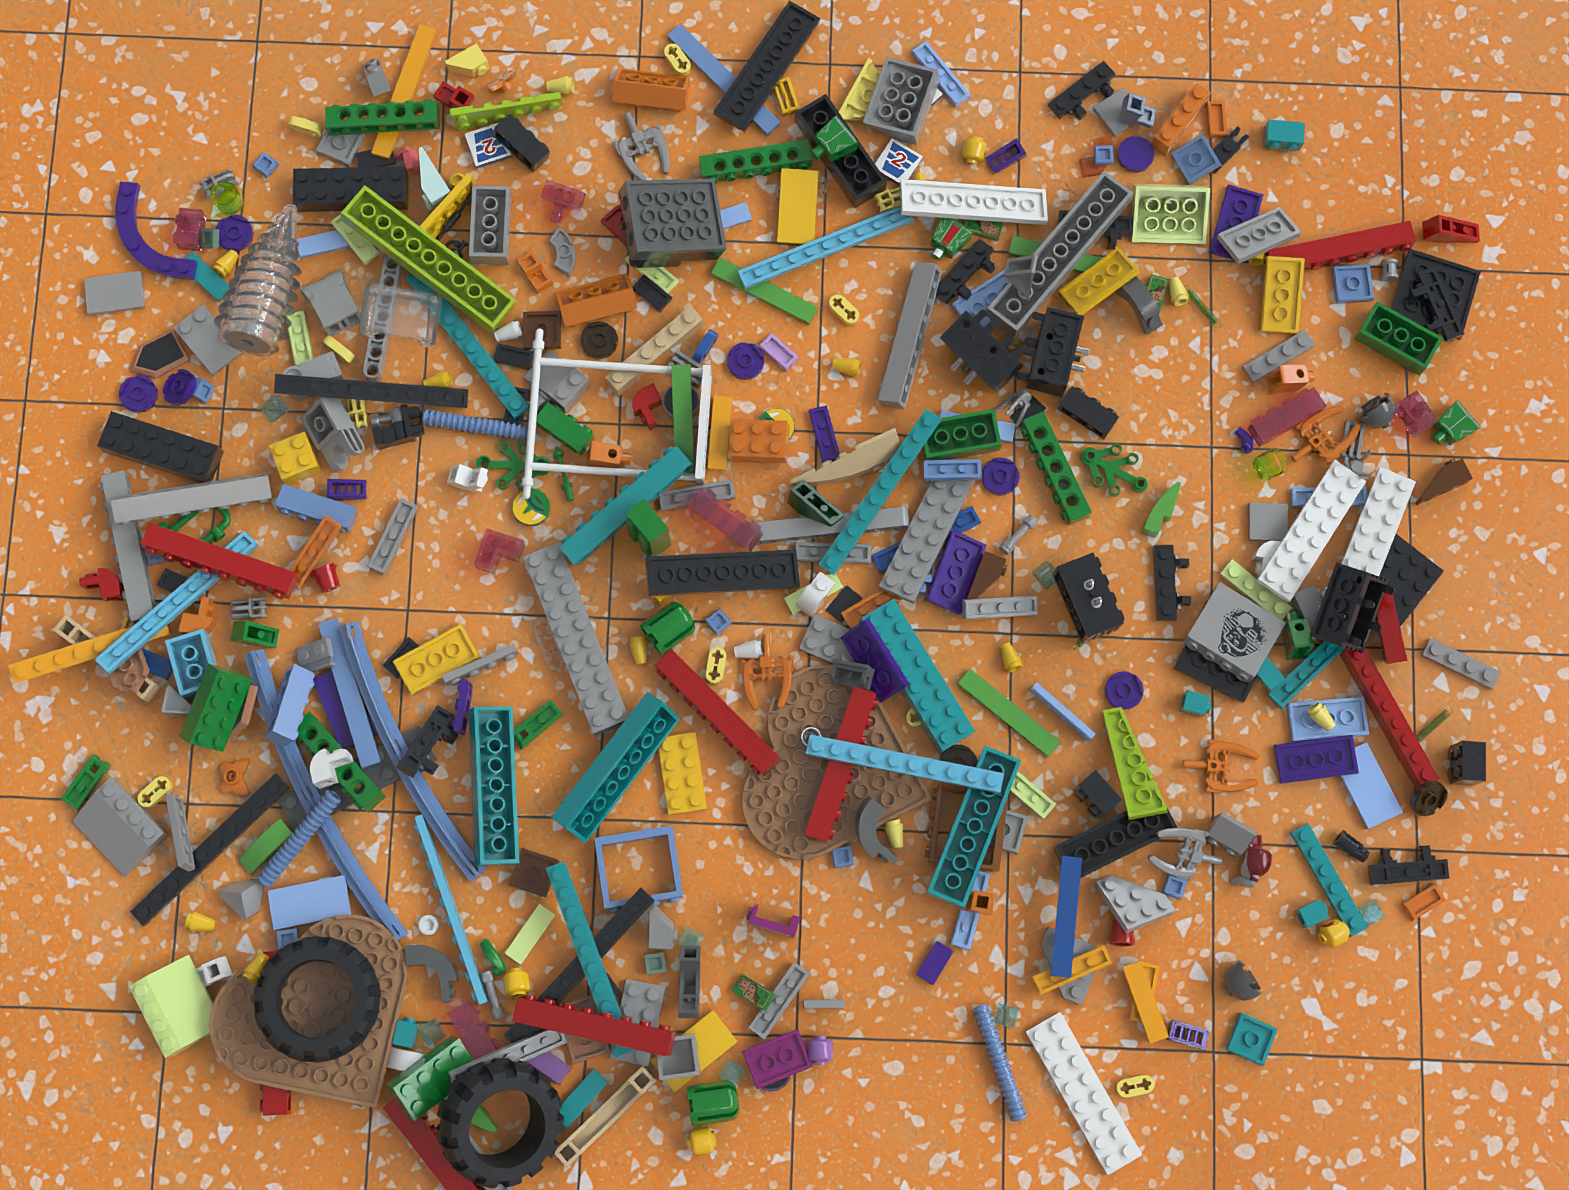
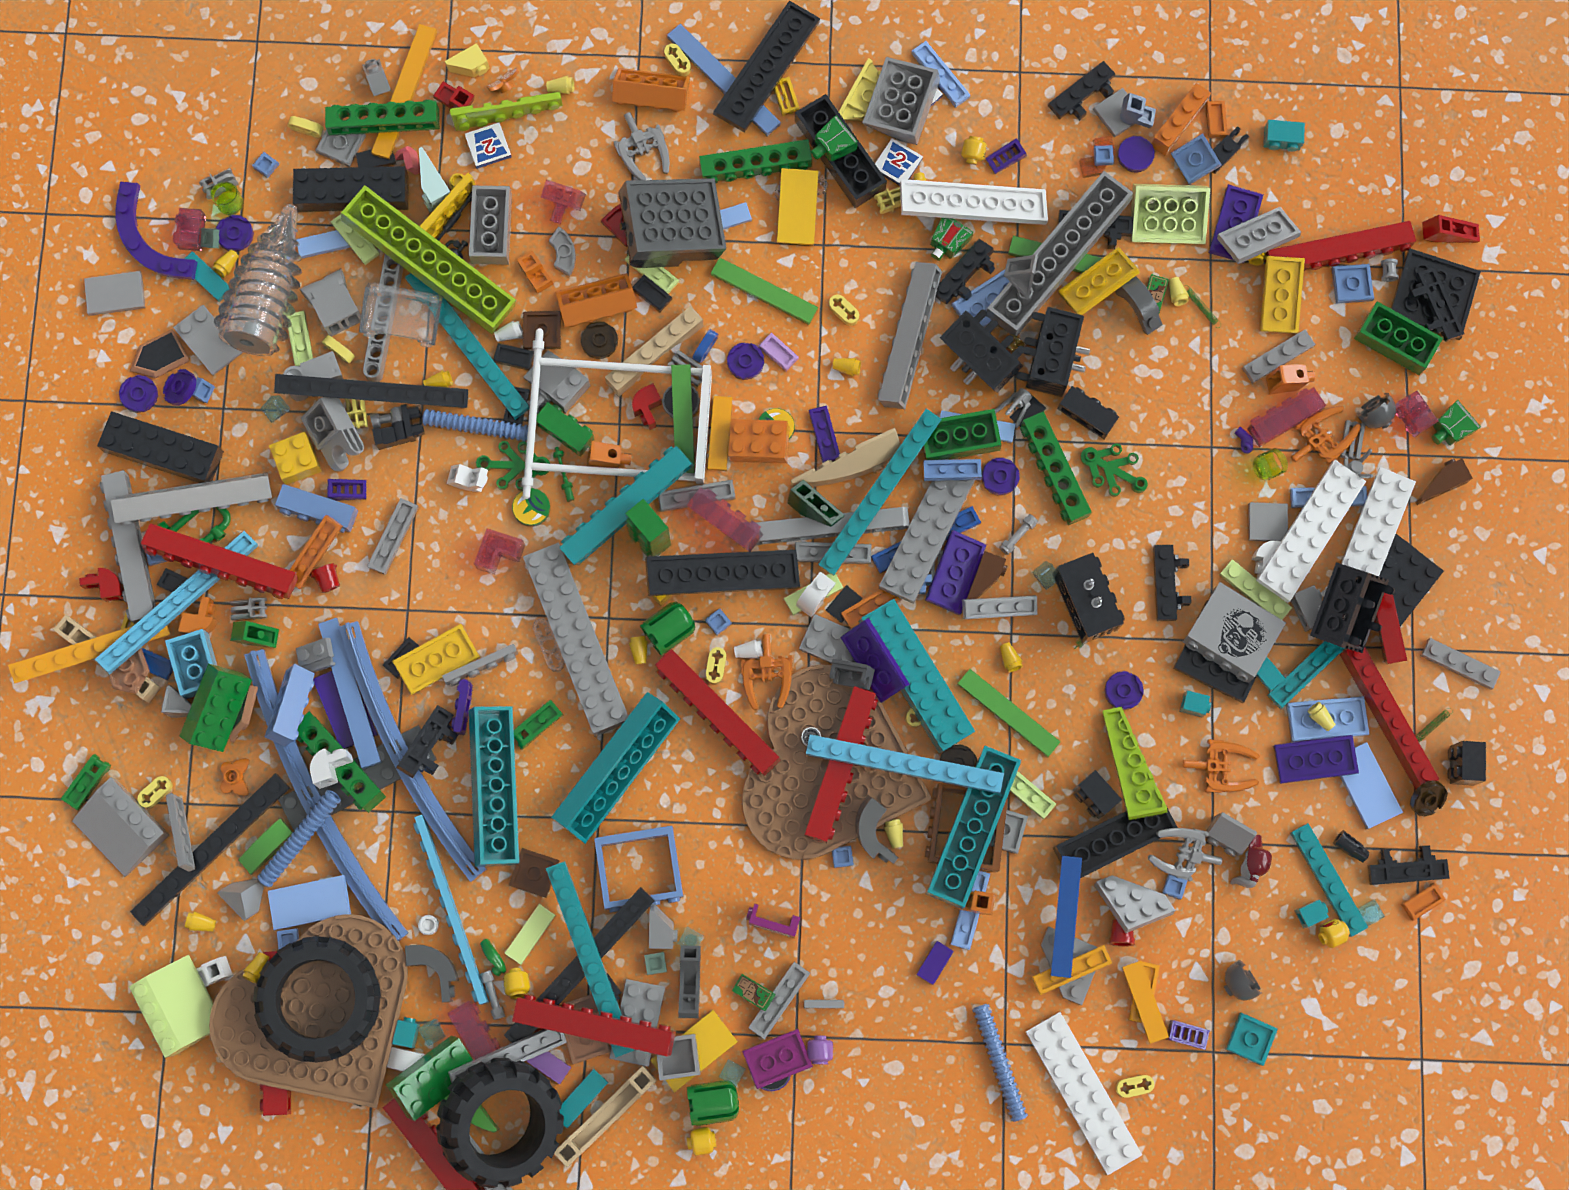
black brick [493,114,550,173] -> none
yellow plate [659,732,707,815] -> none
medium azure plate [737,206,914,290] -> none
tile [964,219,1003,241] -> none
clear light blue slope [994,1003,1019,1028] -> none
light blue tile [1030,683,1095,741] -> none
bright green slope [1141,482,1181,538] -> none
green torso [1283,611,1314,660] -> none

